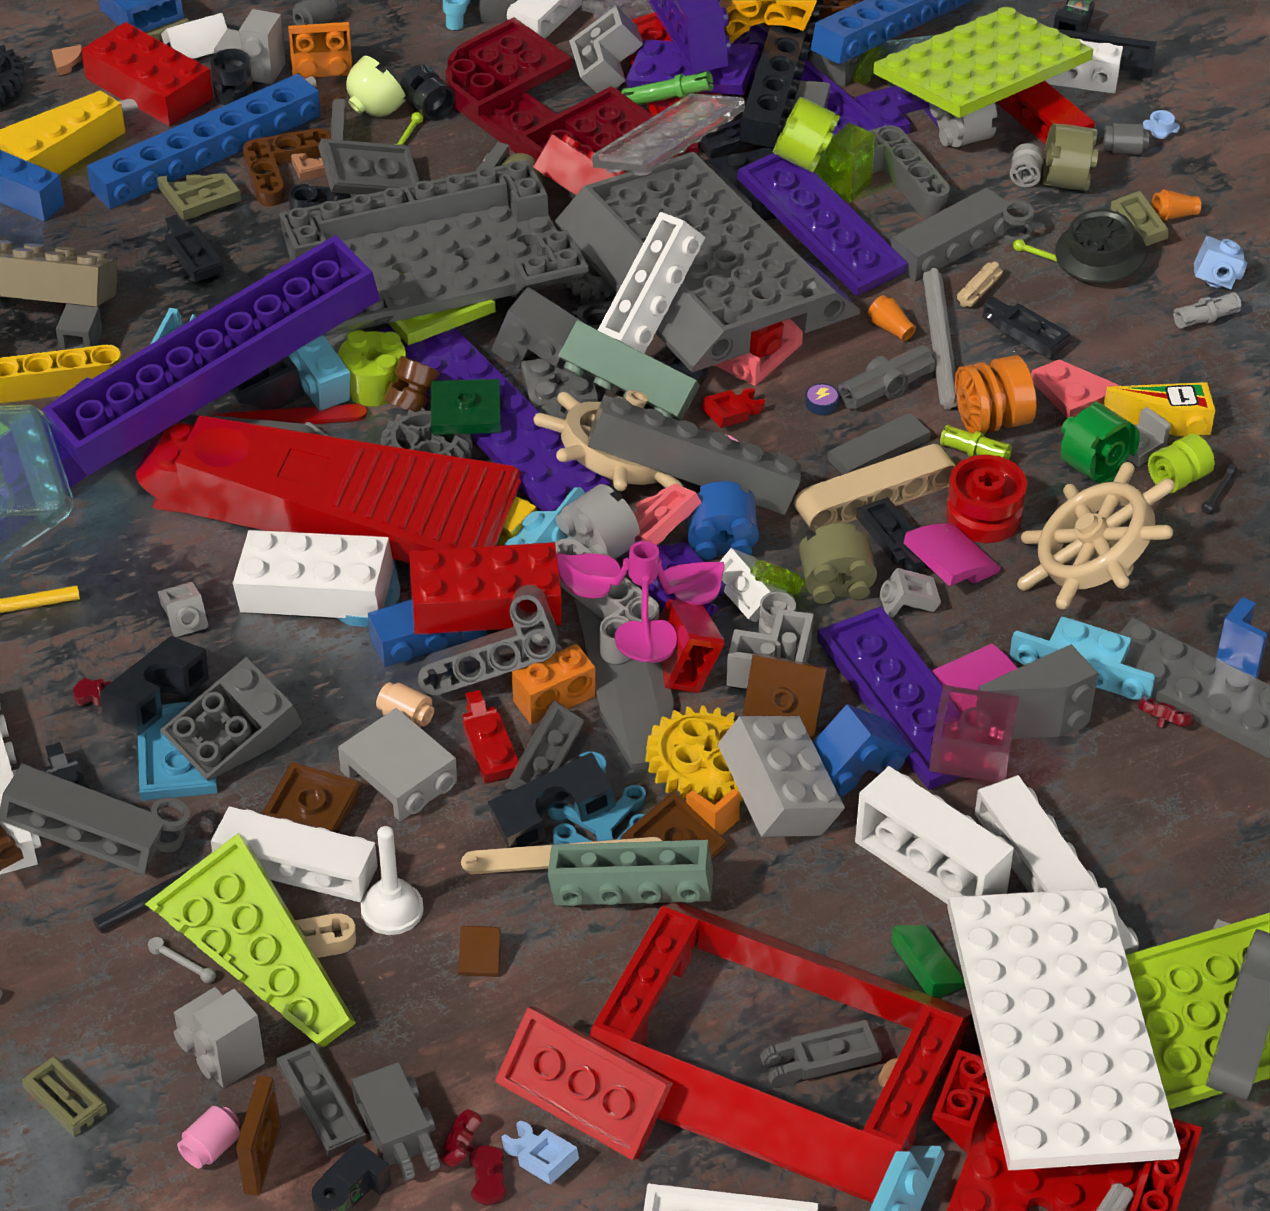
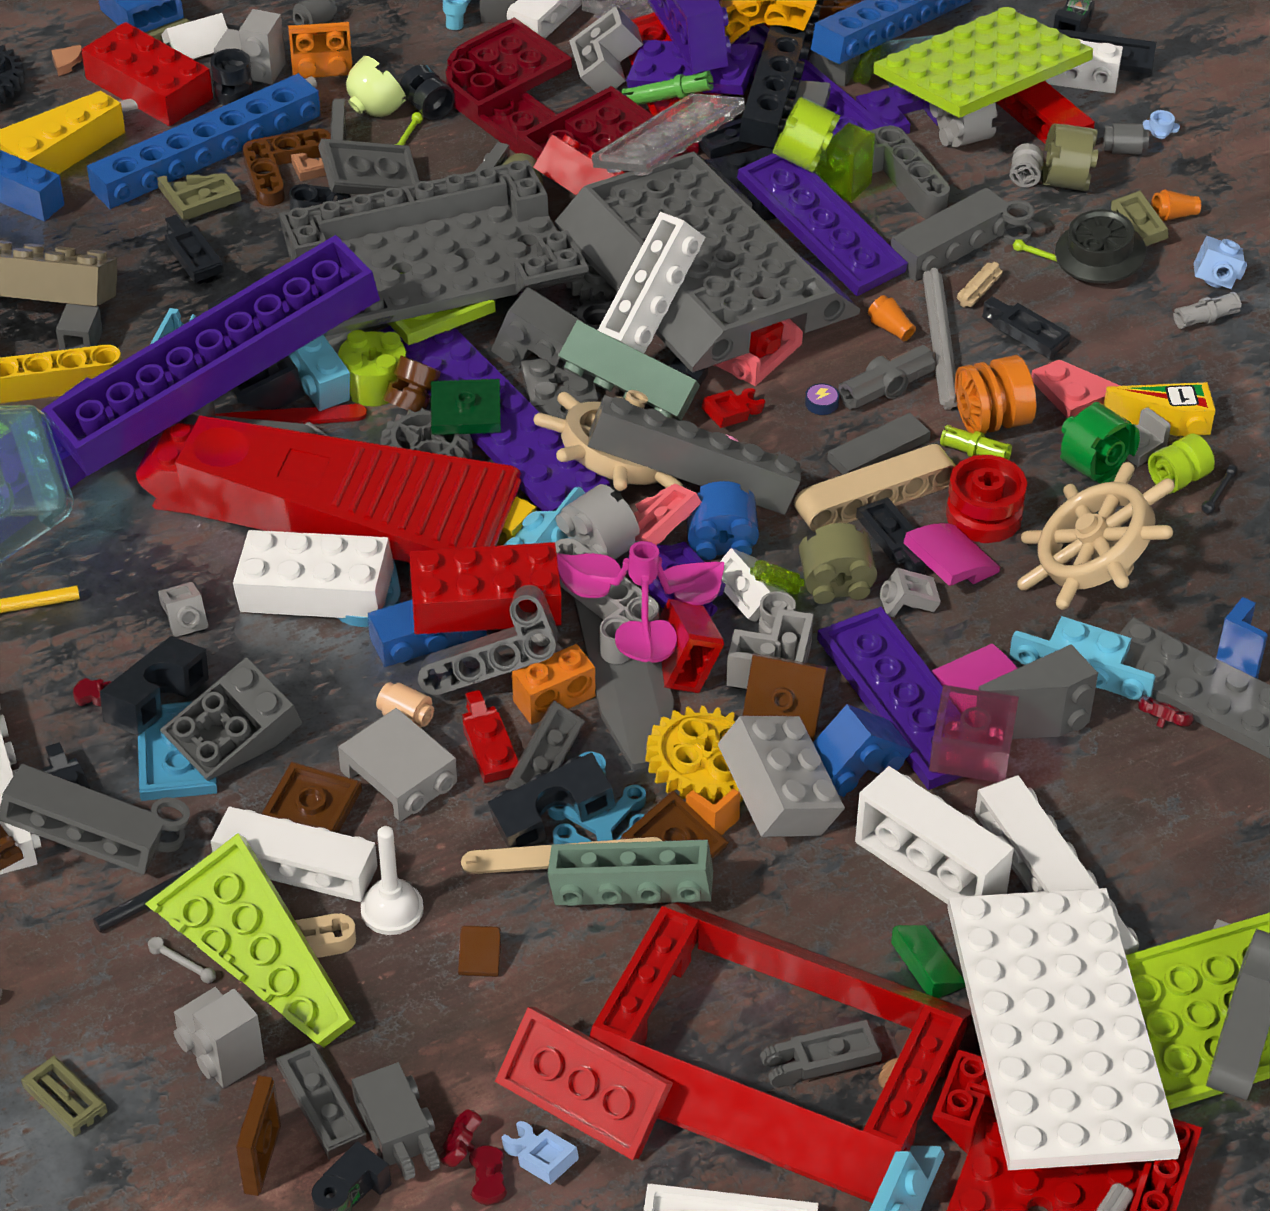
bright pink brick [177,1106,240,1169] -> none

